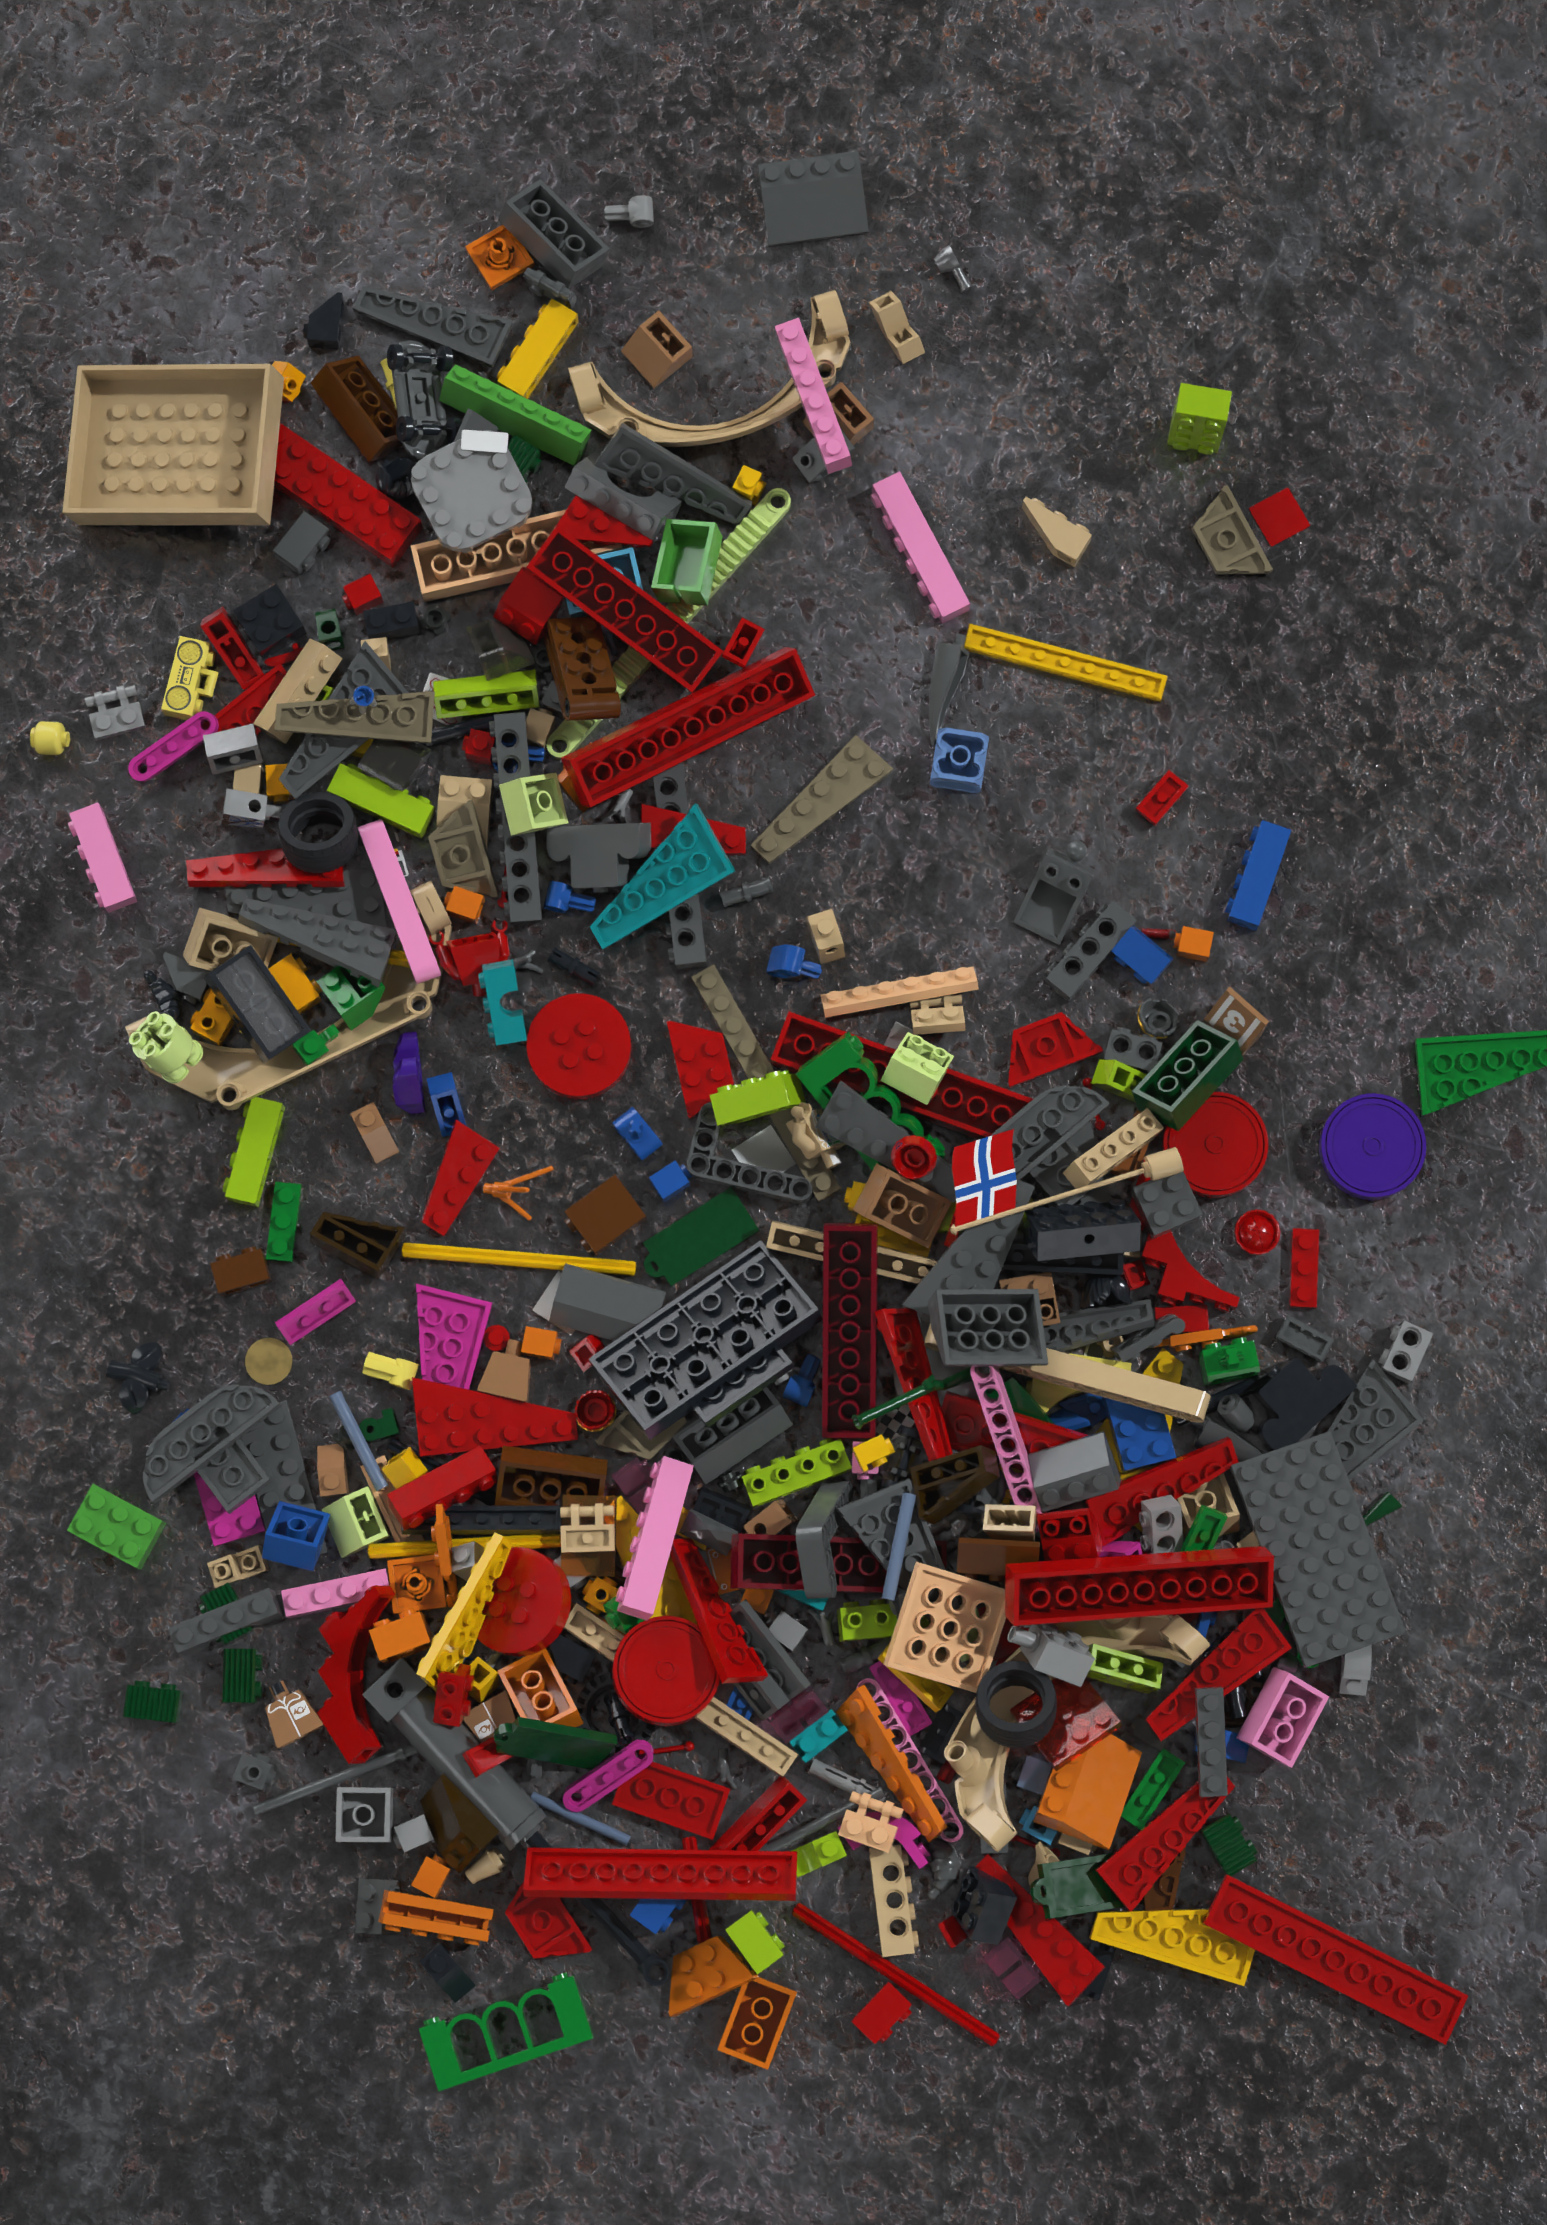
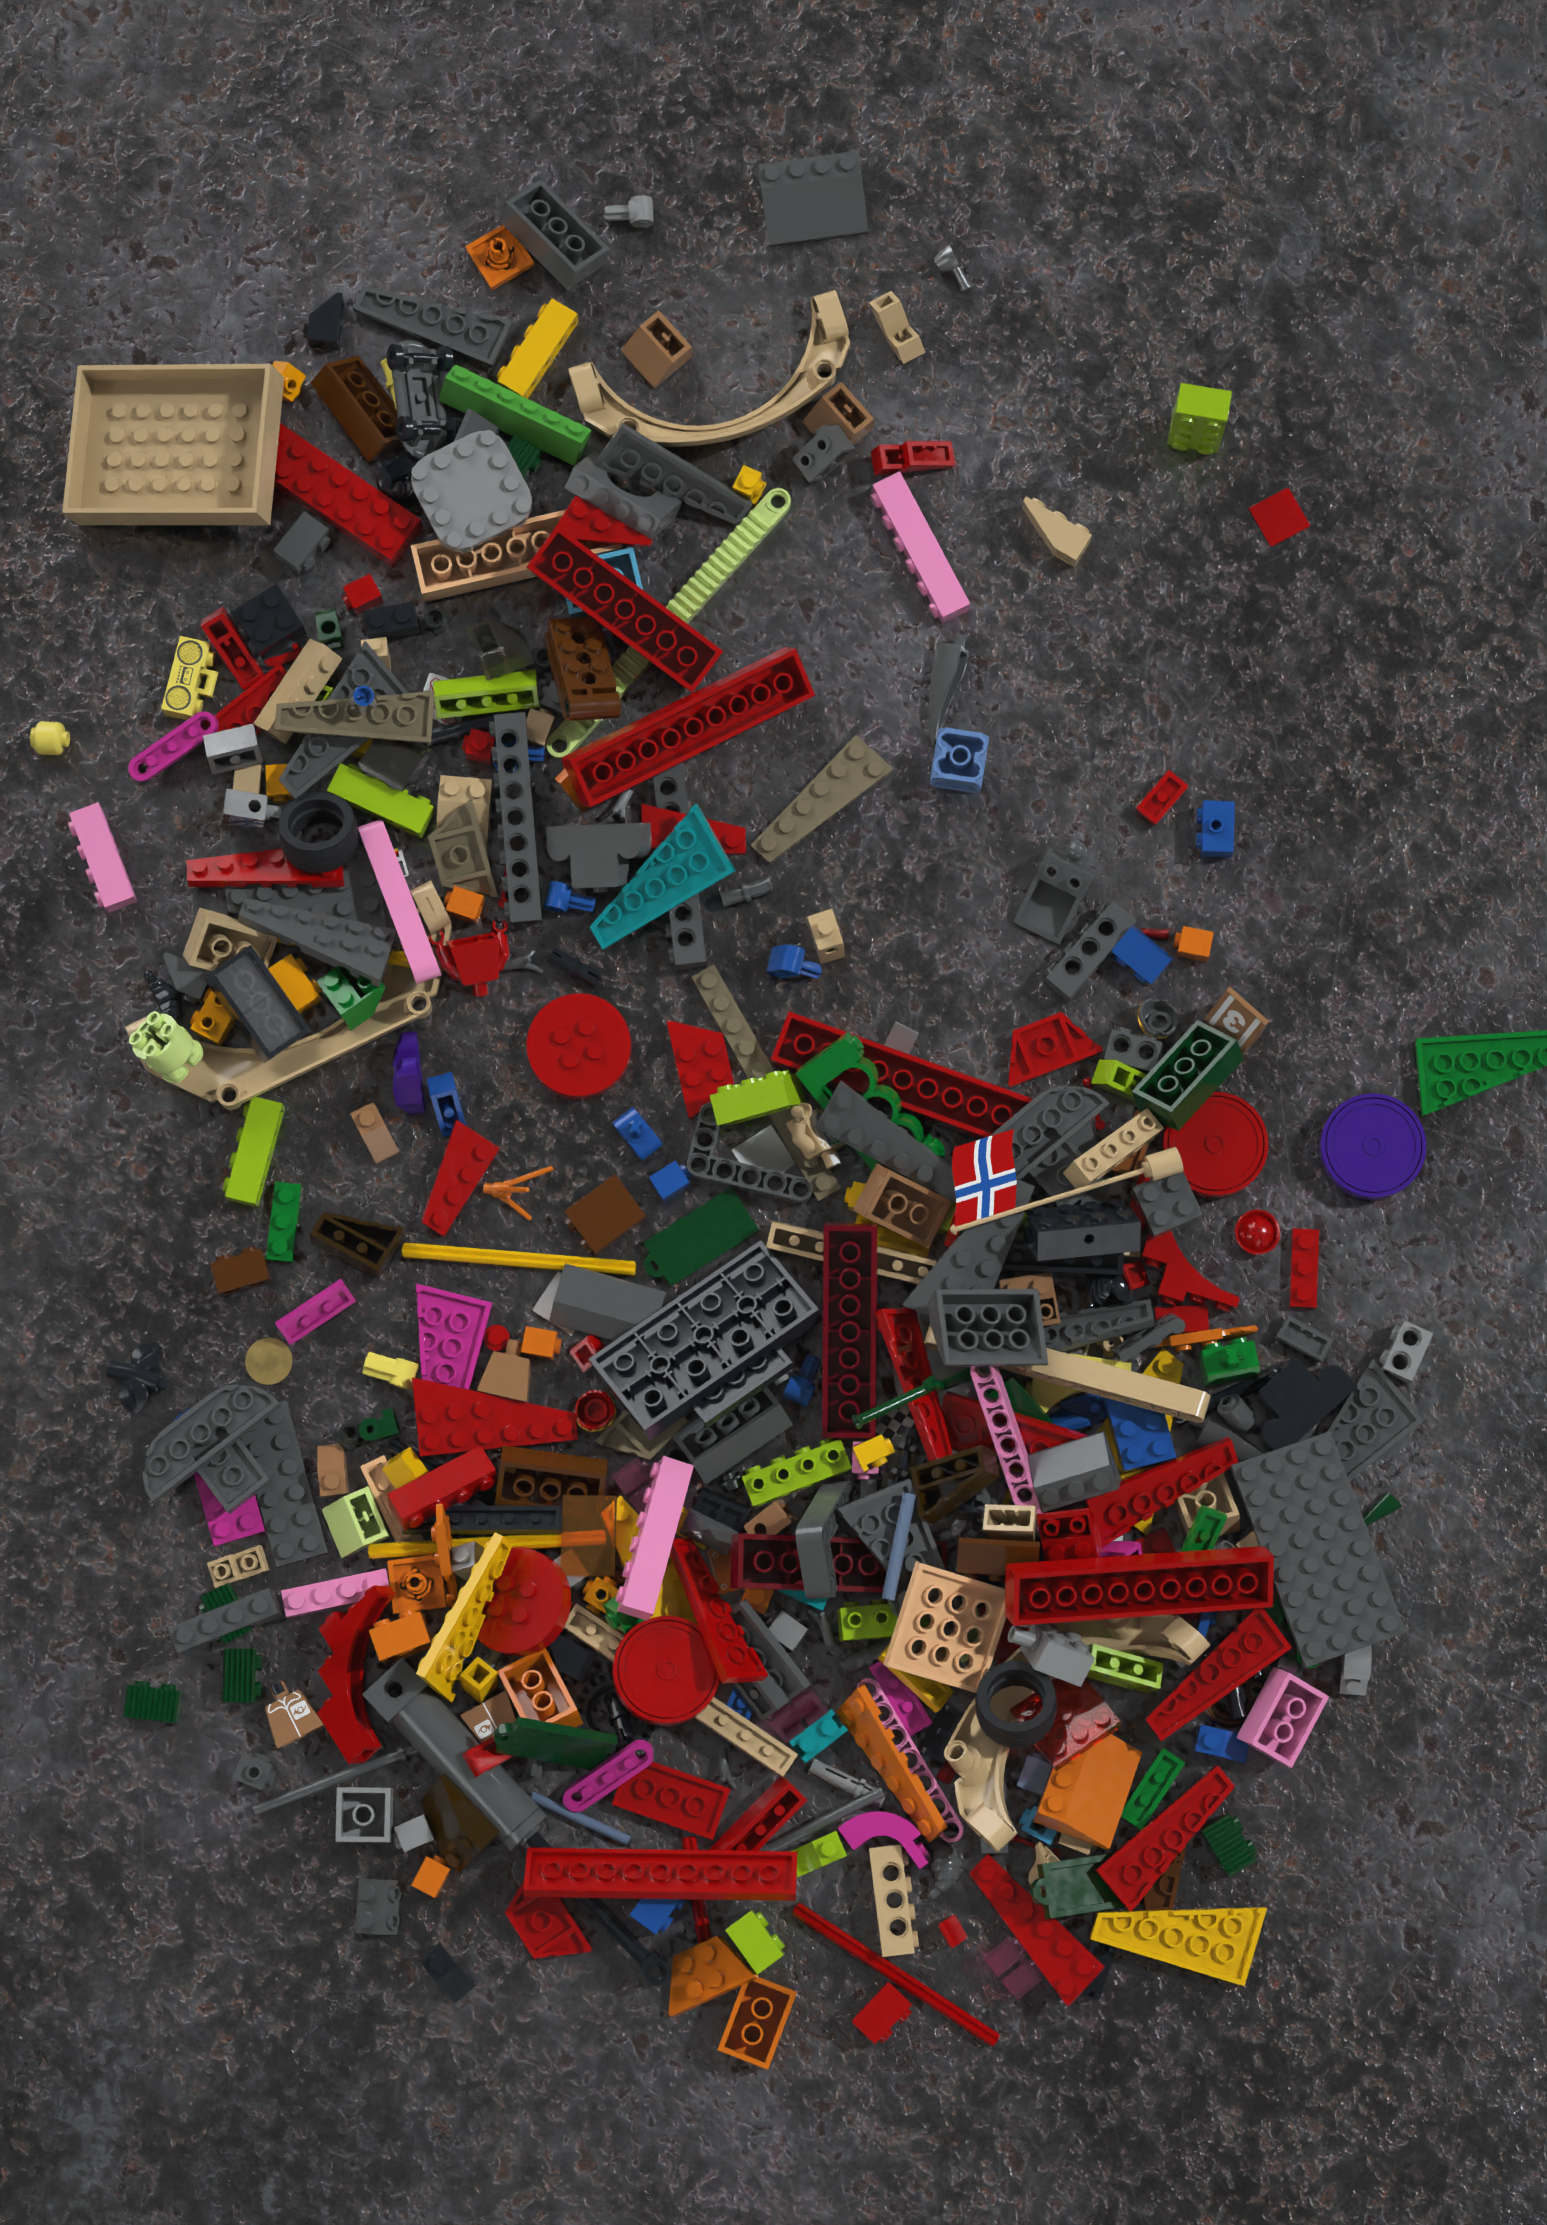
bright green brick [67,1484,167,1570] -> none
light grey plate [85,685,146,741] -> none
blue slope [262,1501,330,1571] -> none
green plate [292,1024,340,1066] -> none
sand blue piece [329,1391,388,1491] -> none
orange brick [378,1890,494,1946] -> none
green fence [419,1972,594,2092] -> none
red bracket [433,1664,474,1727] -> none
white sticker [461,430,508,453] -> none
tan cone [465,1847,506,1884] -> none
teal arch [478,959,527,1046] -> none
red slope [493,567,564,645] -> none
yellowish green slope [499,773,568,836] -> none
dark grey plate [524,267,577,309] -> none
tan plate [560,1503,615,1553] -> none
red hinge [639,1741,694,1754] -> none
bright green piece [651,519,723,606] -> none
red slope [721,617,765,668] -> none
bright pink brick [775,318,852,474] -> none
light nougat plate [820,967,979,1018] -> none
light nougat plate [838,1791,904,1853] -> none
yellowish green slope [881,1032,954,1105] -> none
red hat [891,1135,937,1179] -> none
tan plate [910,994,965,1035] -> none
black slope [951,1866,1017,1945] -> none
yellow tile [964,623,1168,702] -> none
light grey brick [1139,1495,1183,1554] -> none
dark tan wing [1192,485,1273,574] -> none
dark grey plate [1195,1687,1228,1797] -> none
red plate [1203,1874,1468,2045] -> none
blue brick [1225,820,1291,931] -> none
none -> red slope [870,441,955,476]
none -> blue brick [1196,800,1235,858]

